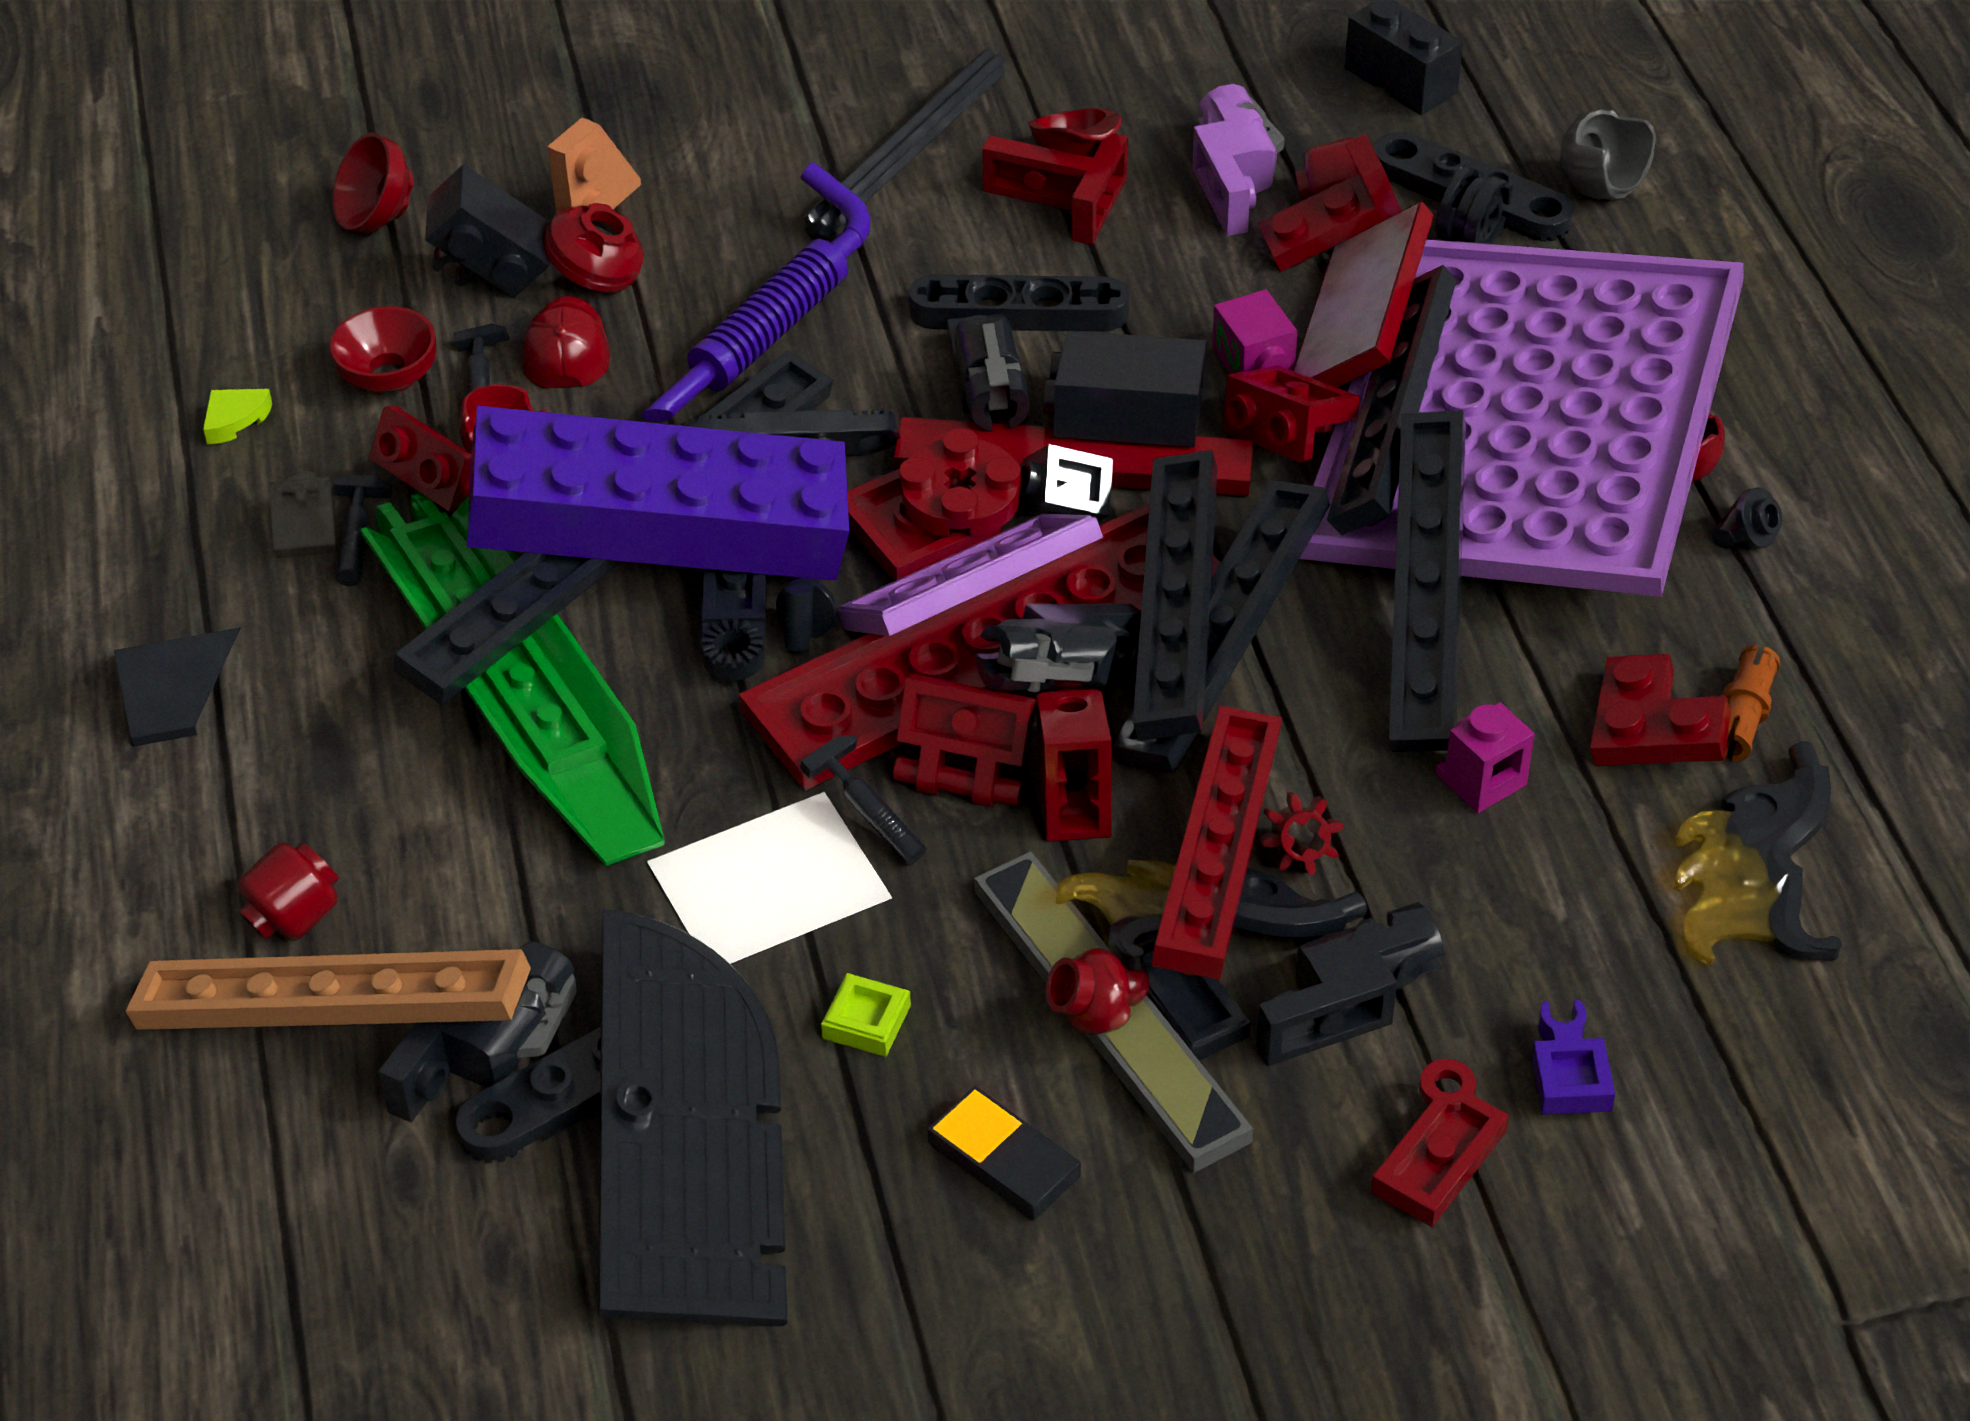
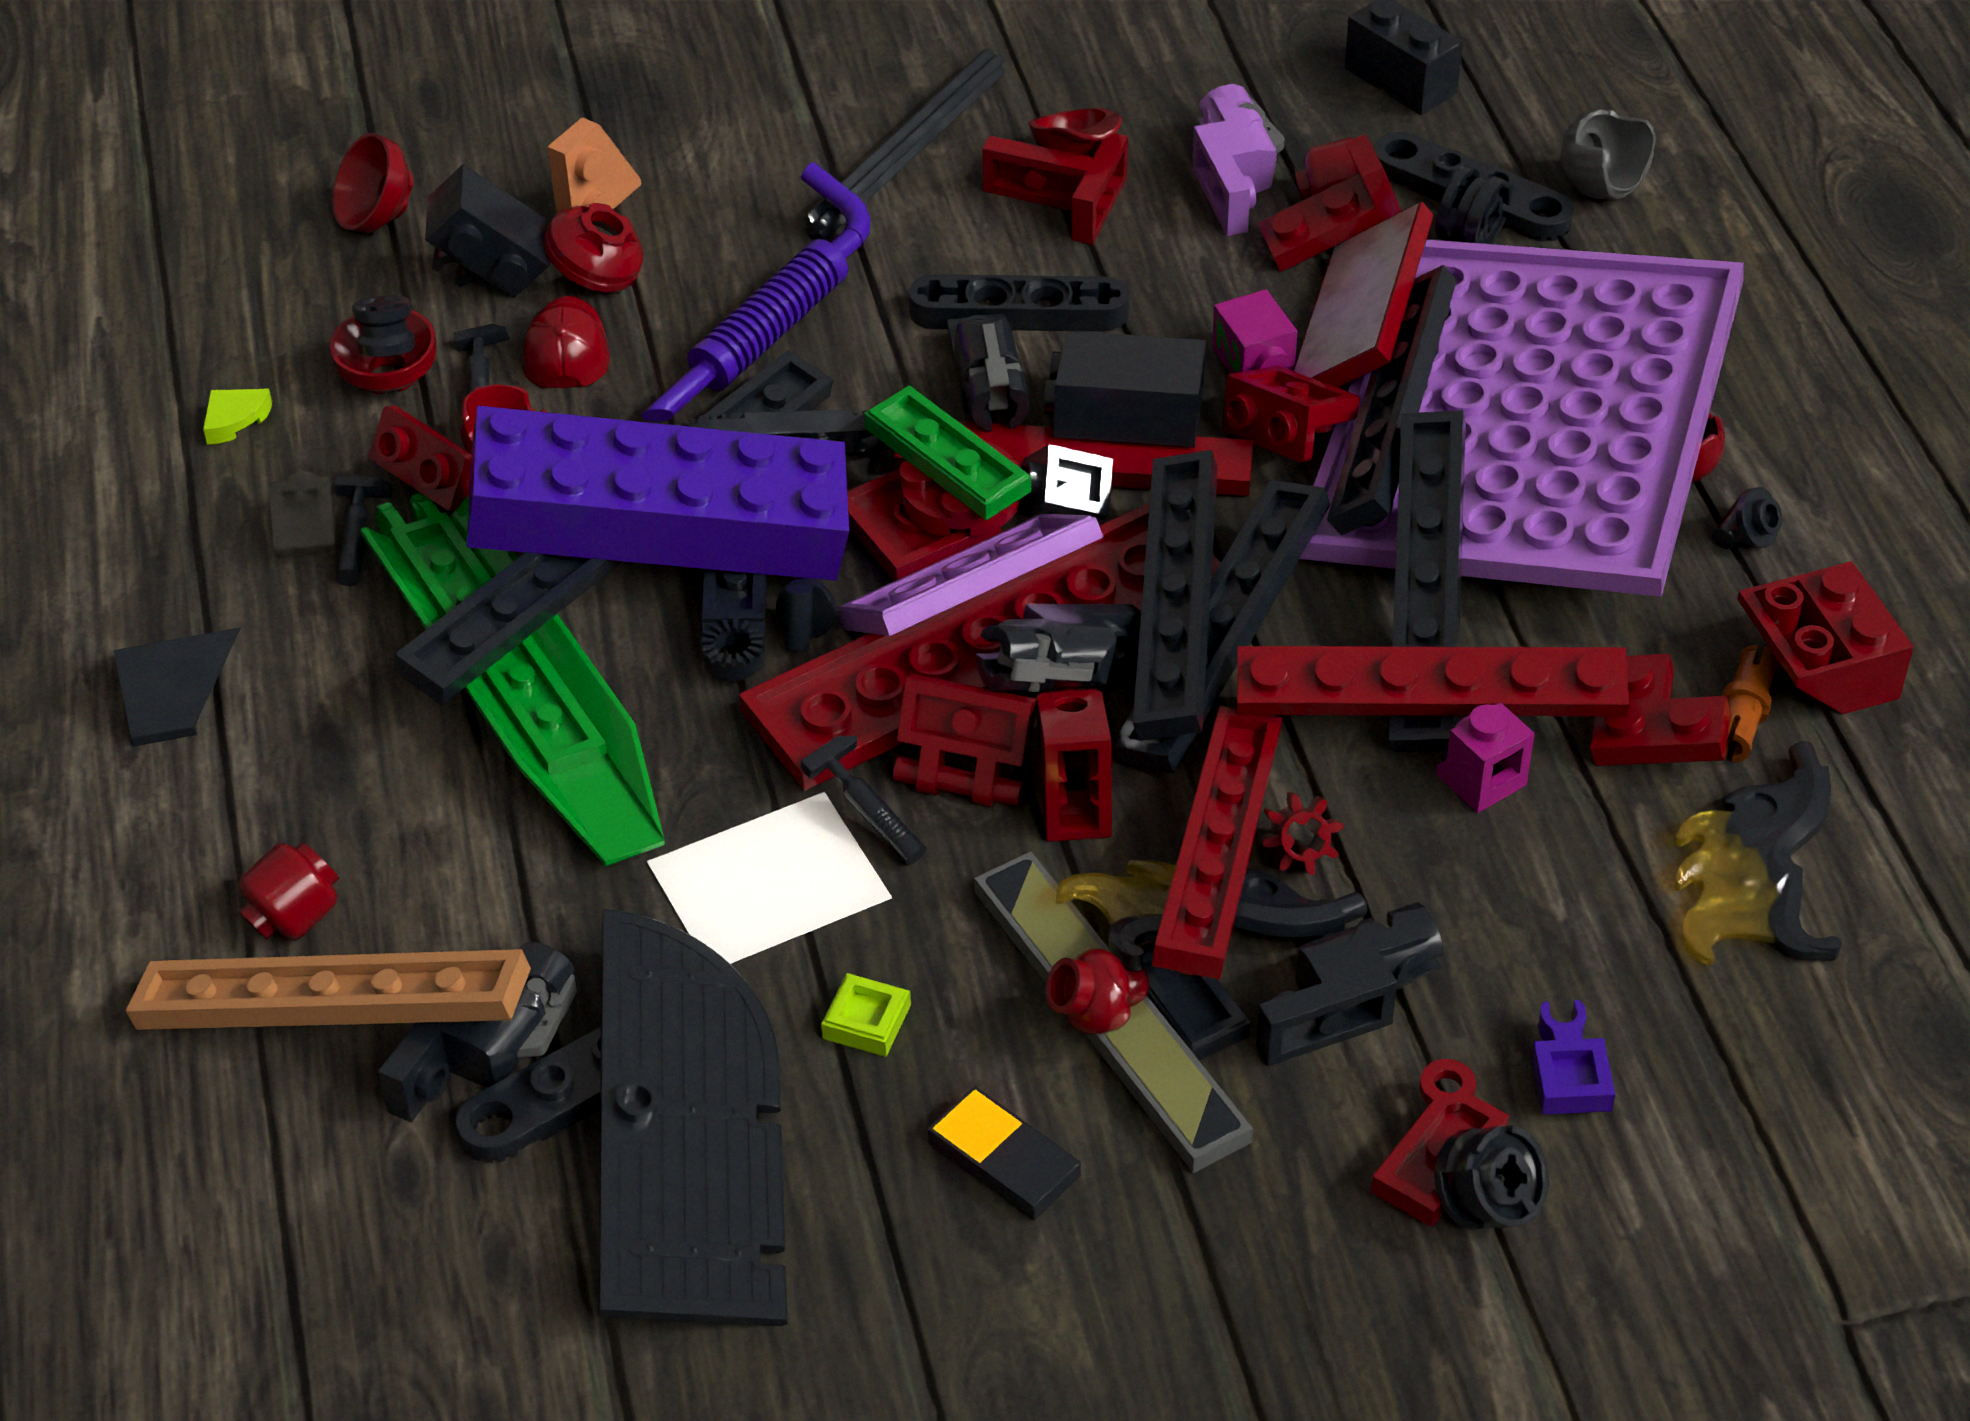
none -> black wheel [352,295,416,357]
none -> green tile [864,385,1031,521]
none -> dark red plate [1237,646,1629,717]
none -> black wheel [1434,1125,1549,1230]
none -> dark red slope [1737,561,1914,714]

